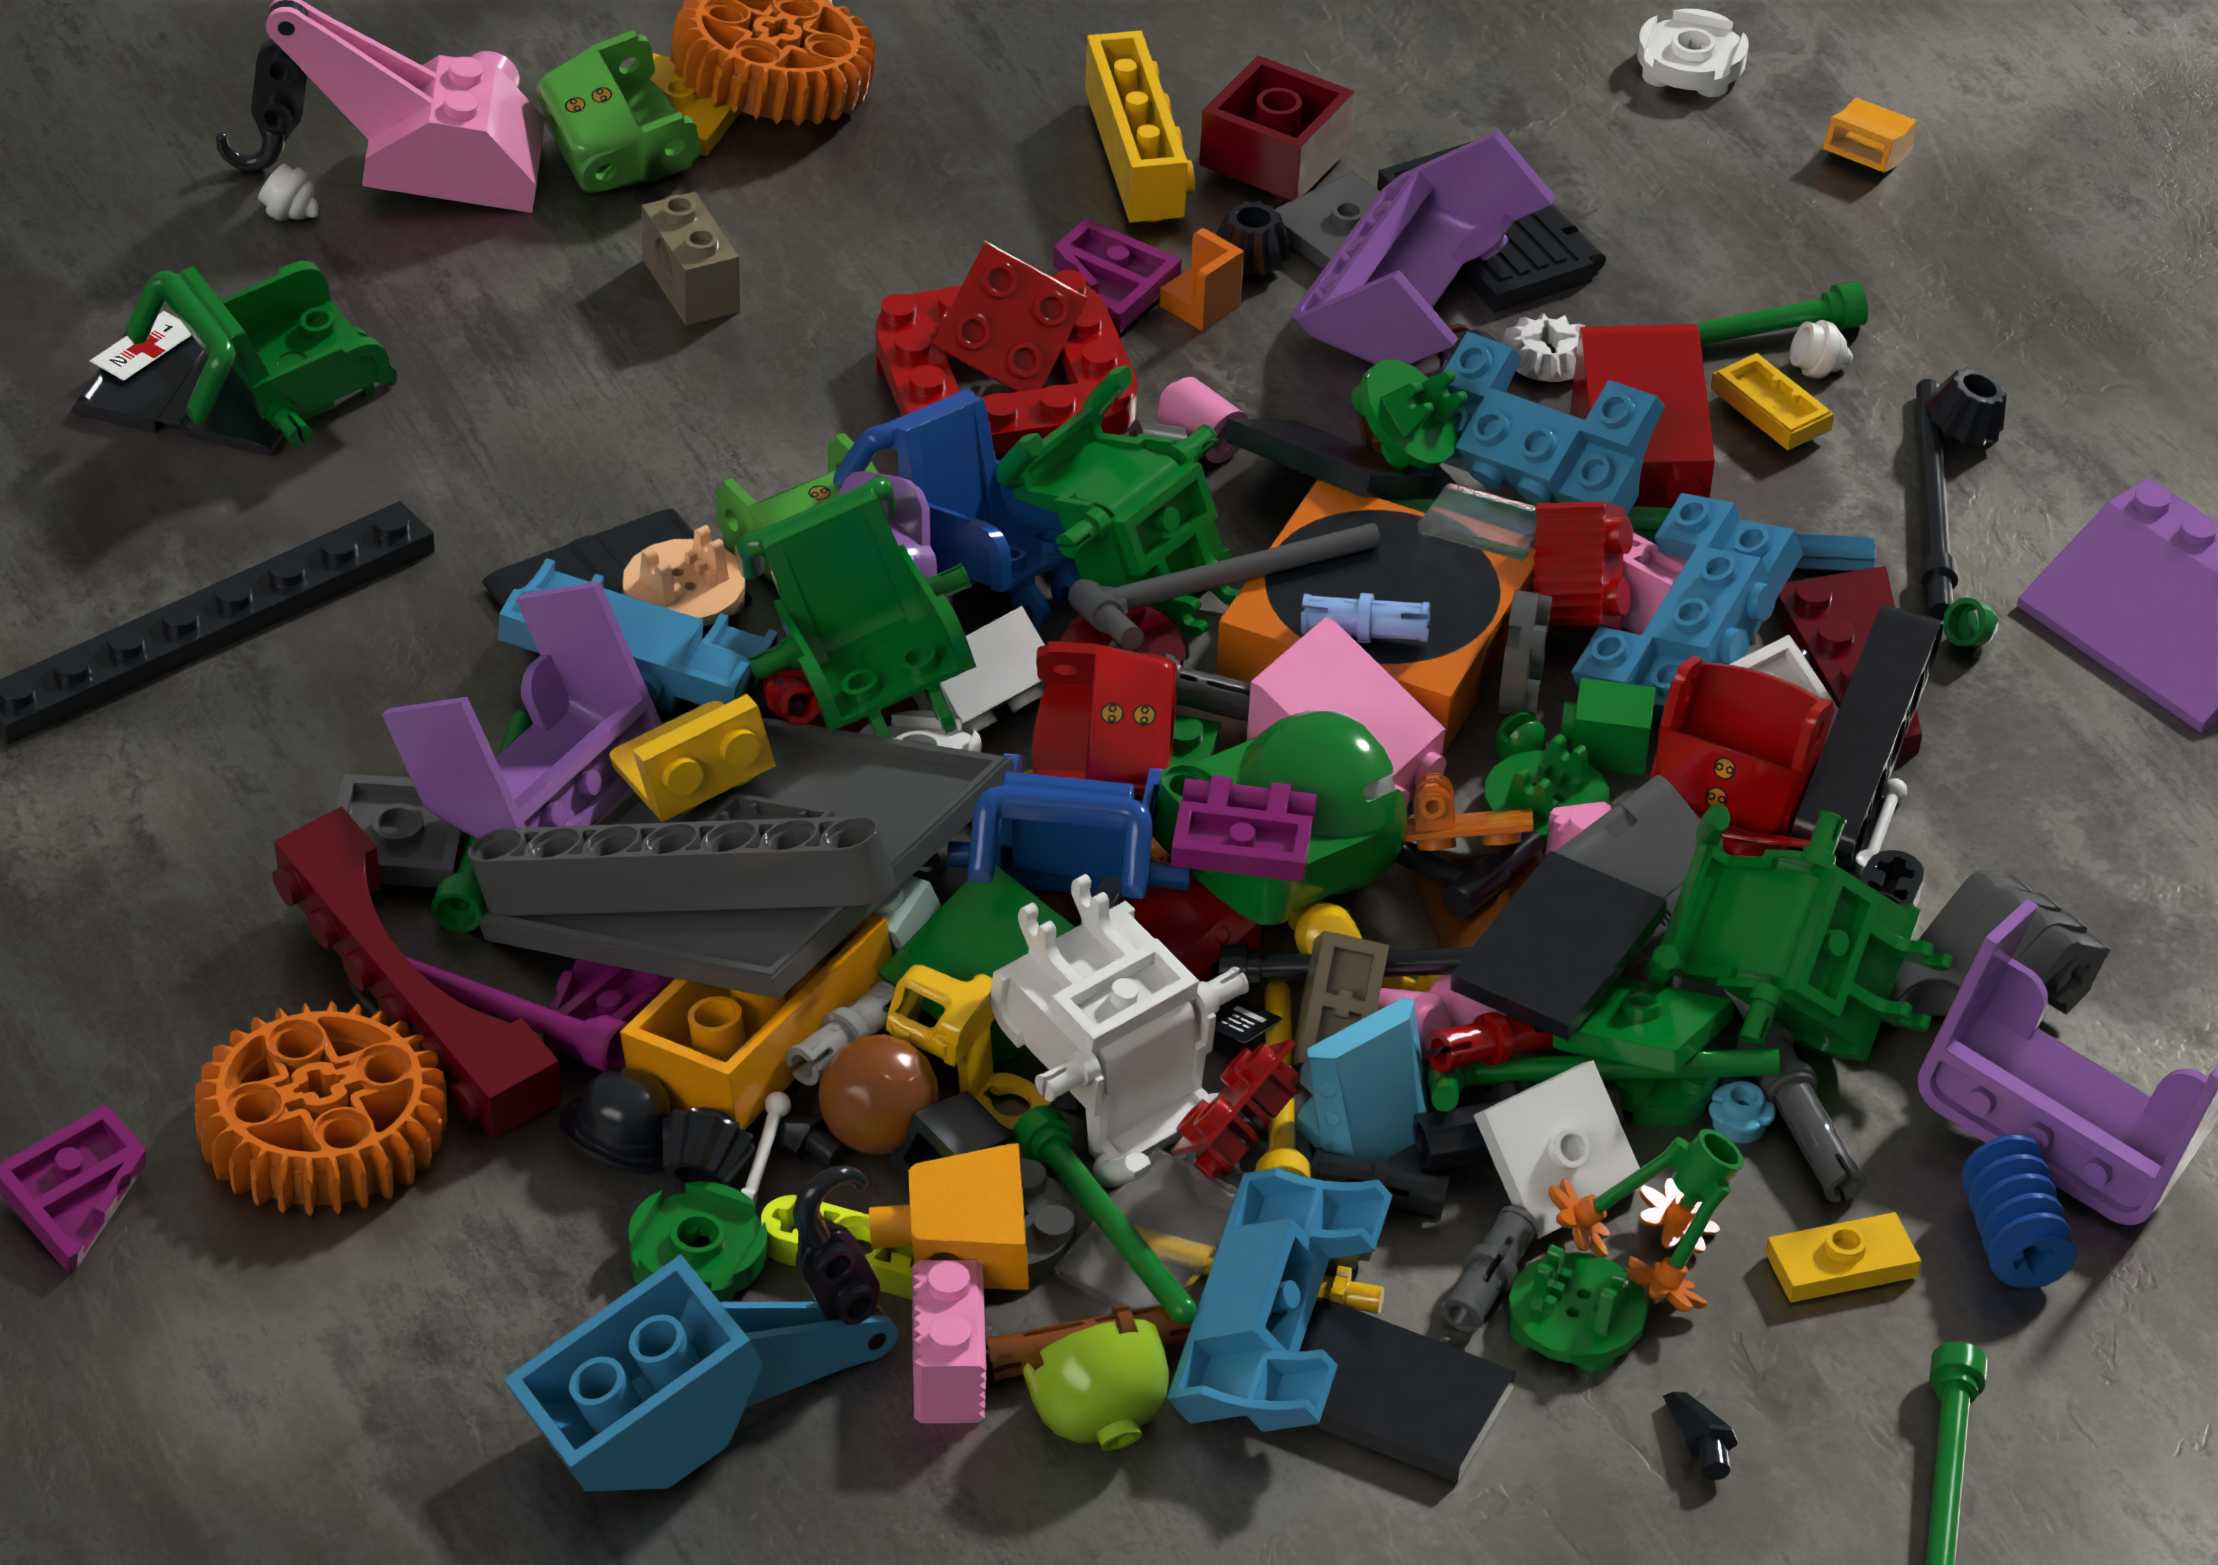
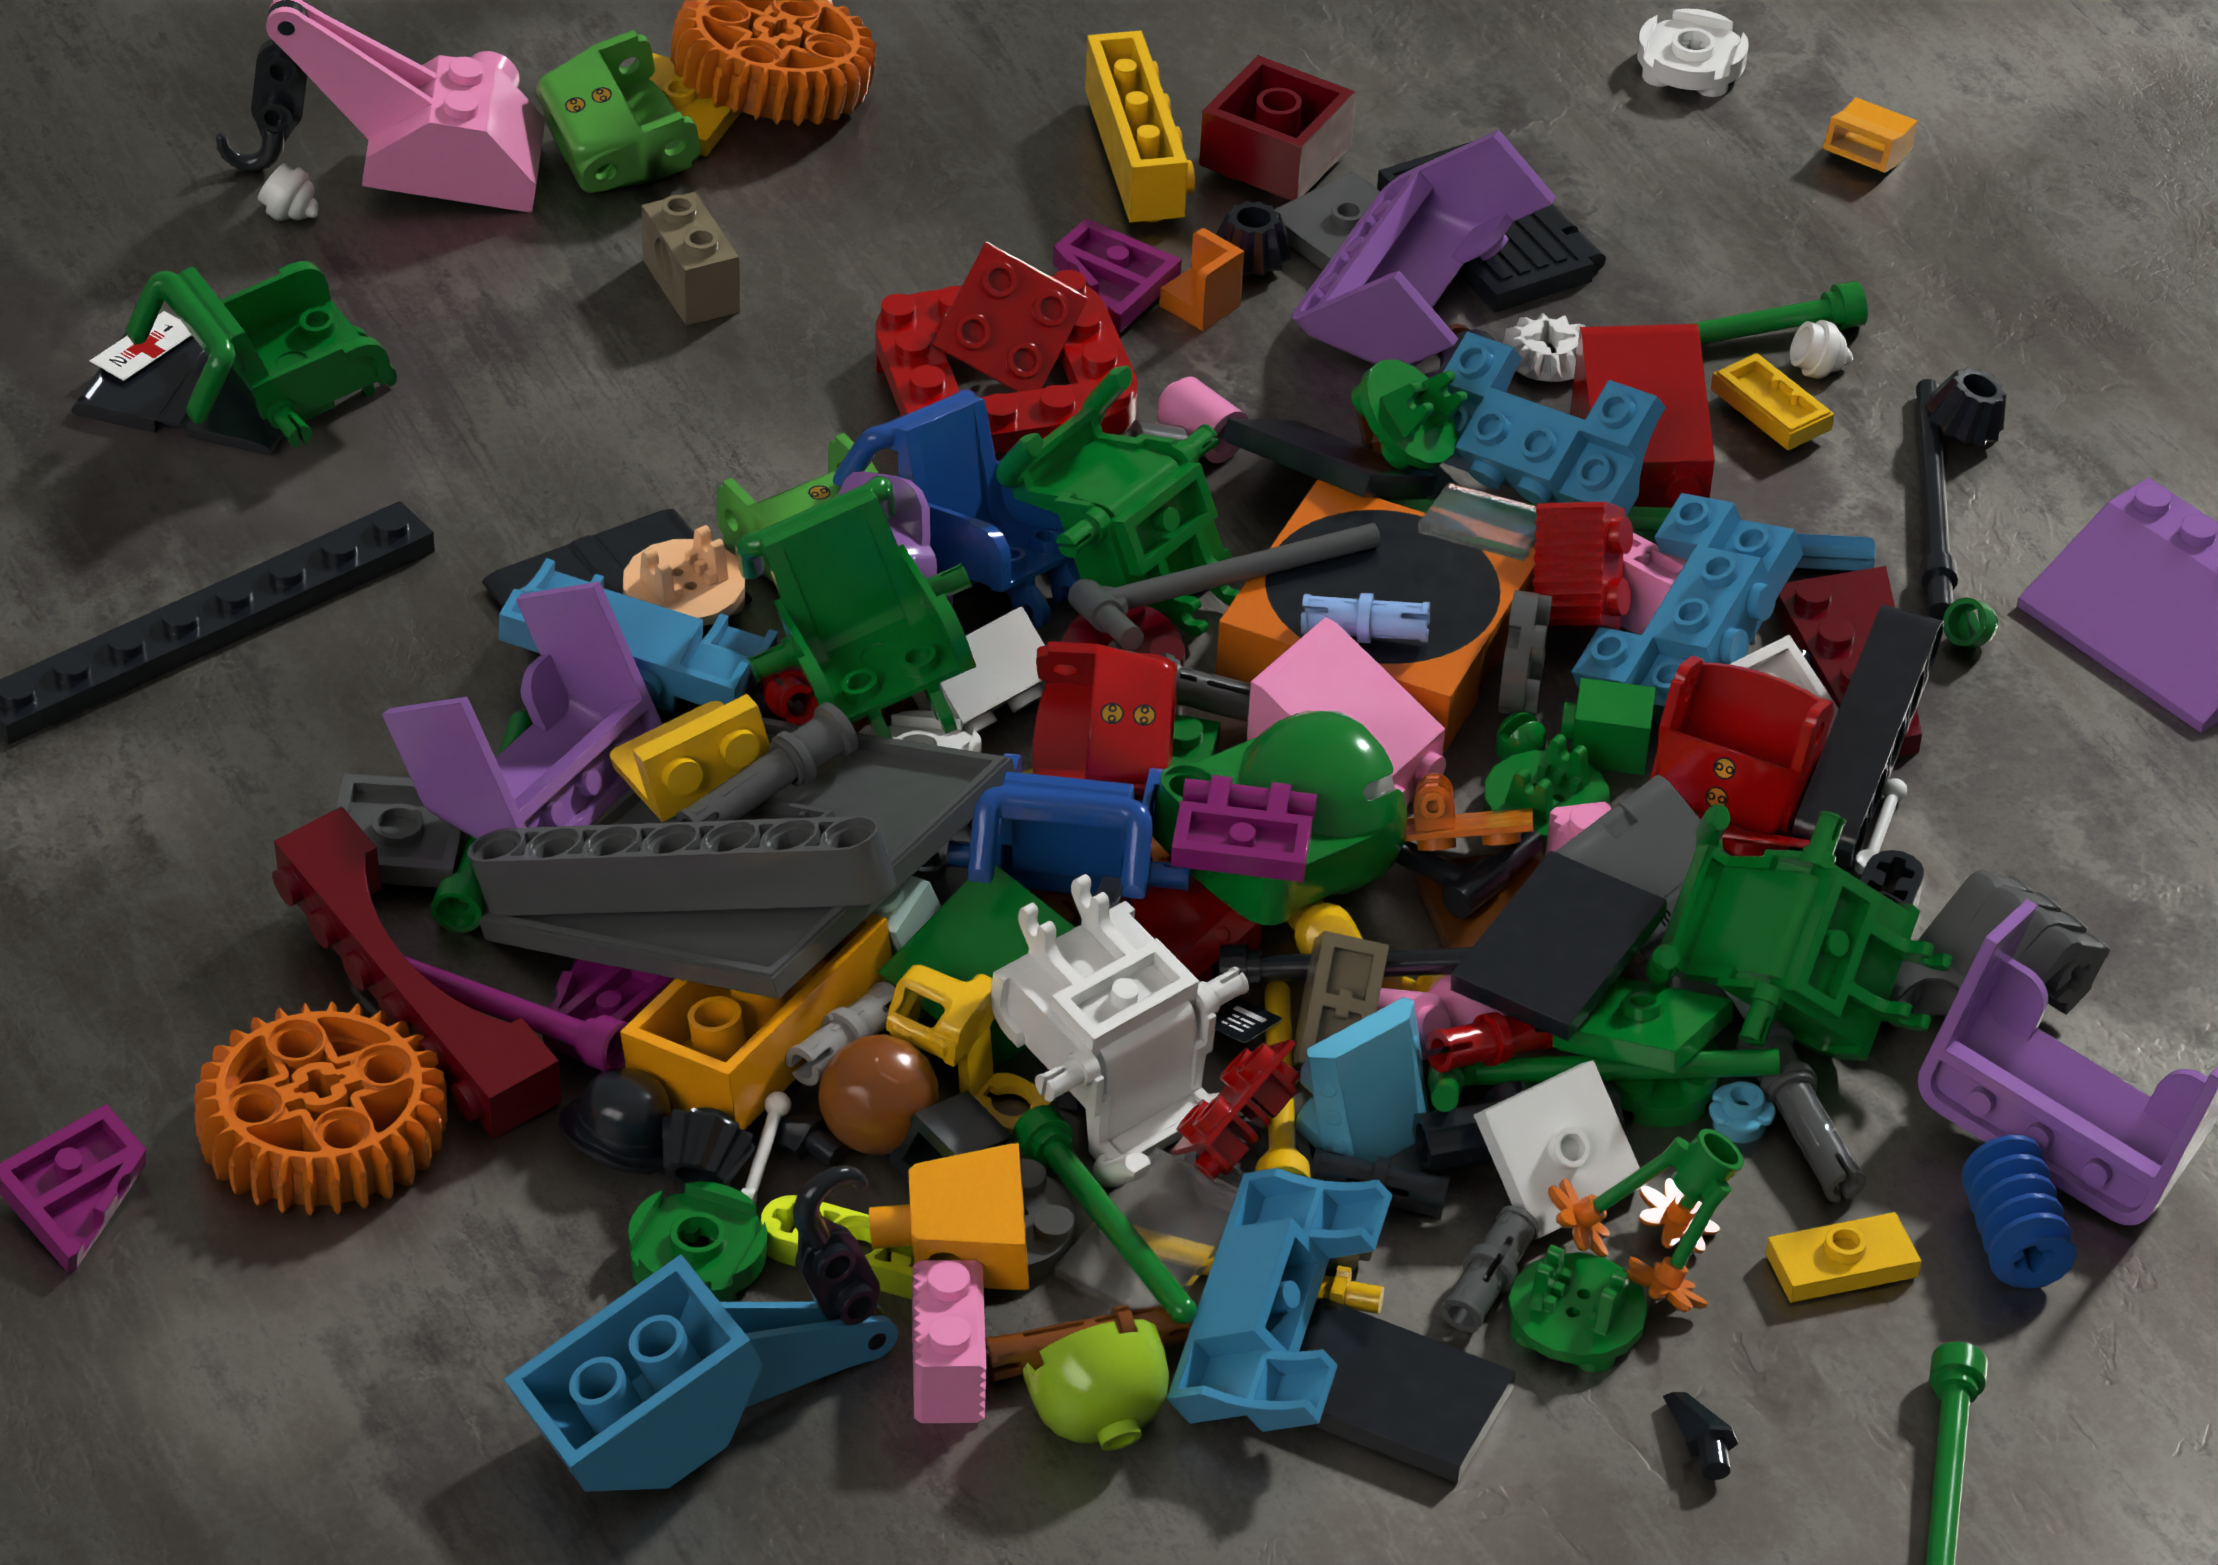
none -> dark grey pin [676,702,859,822]

